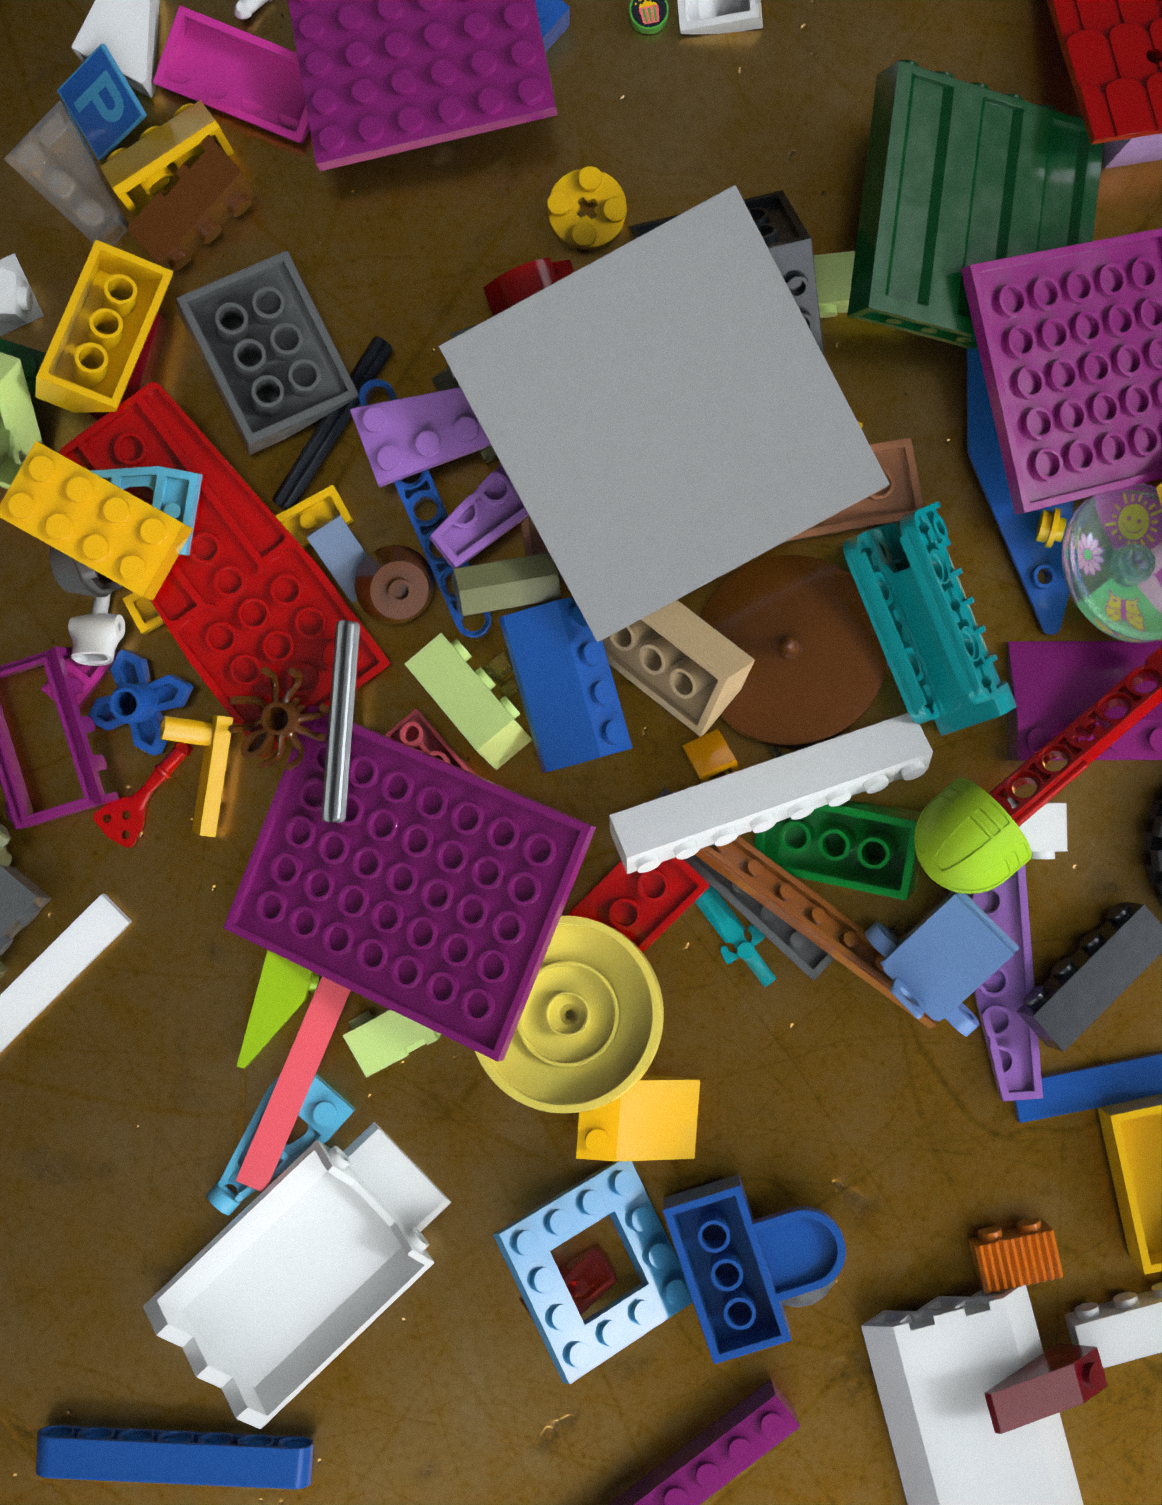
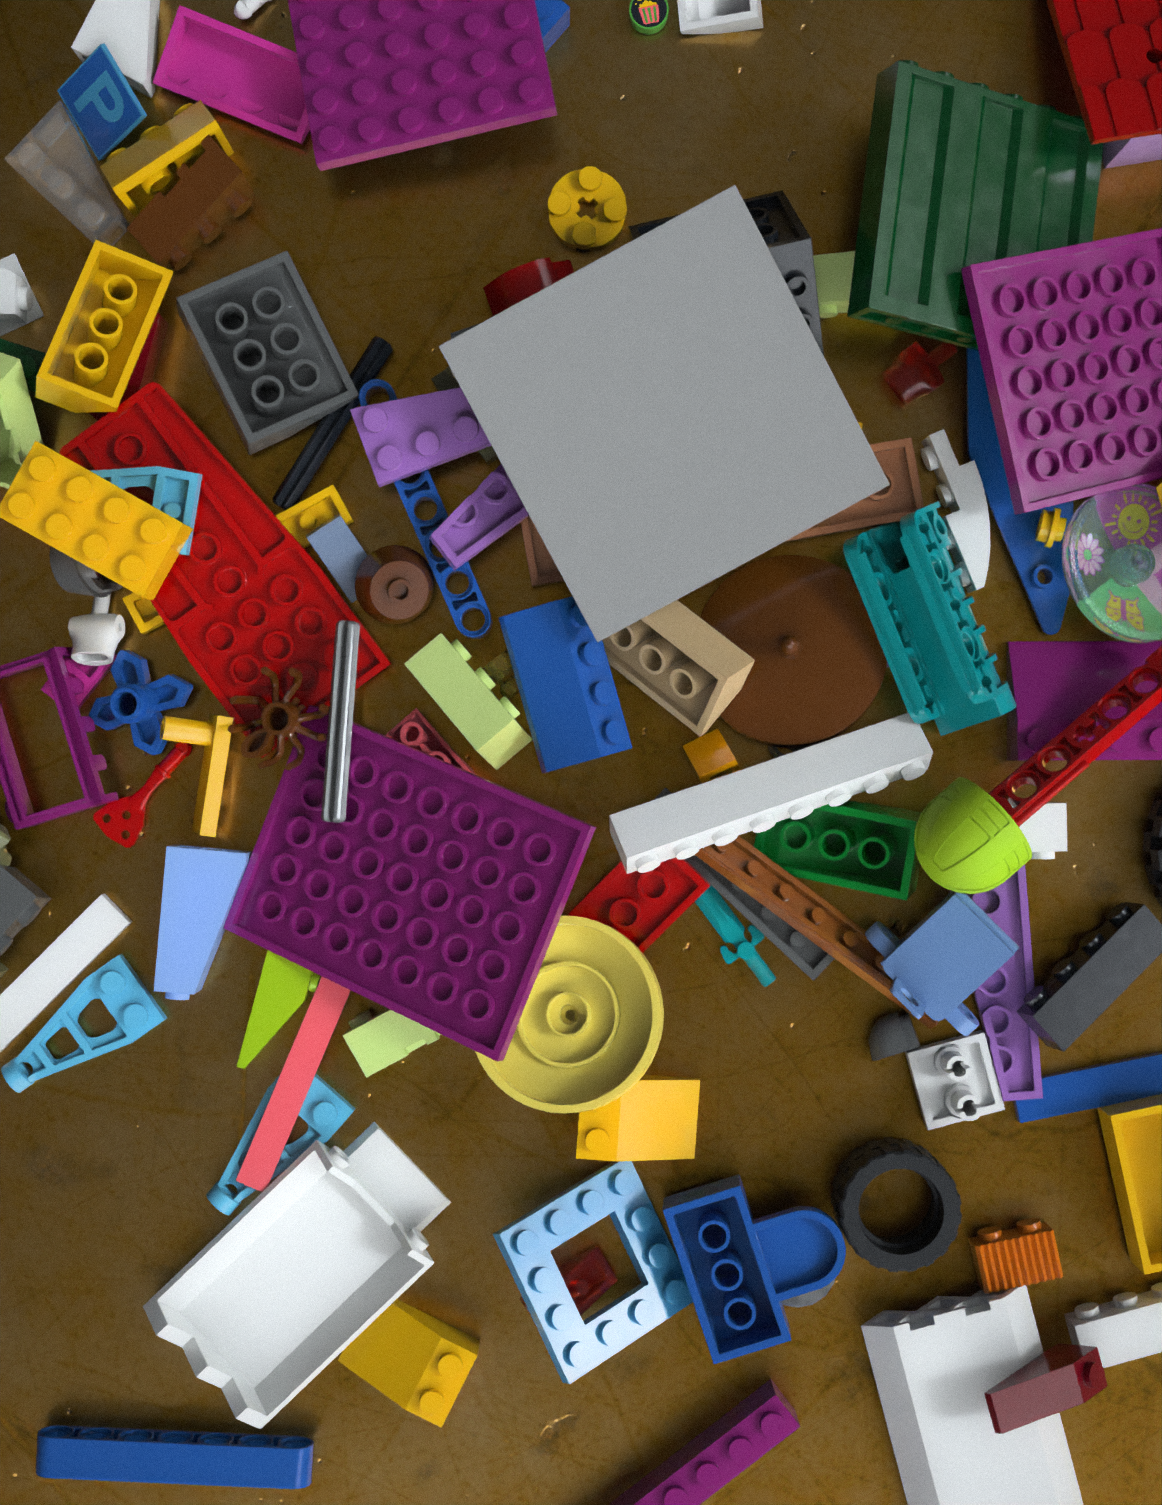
olive piece [452,553,561,616] -> none
none -> medium azure plate [1,954,167,1093]
none -> light blue slope [154,844,253,1000]
none -> yellow slope [338,1299,480,1428]
none -> black tyre [831,1137,962,1272]
none -> dark grey piece [868,1011,921,1061]
none -> clear red piece [882,341,958,406]
none -> white plate [905,1030,1005,1130]
none -> white slope [921,429,990,593]

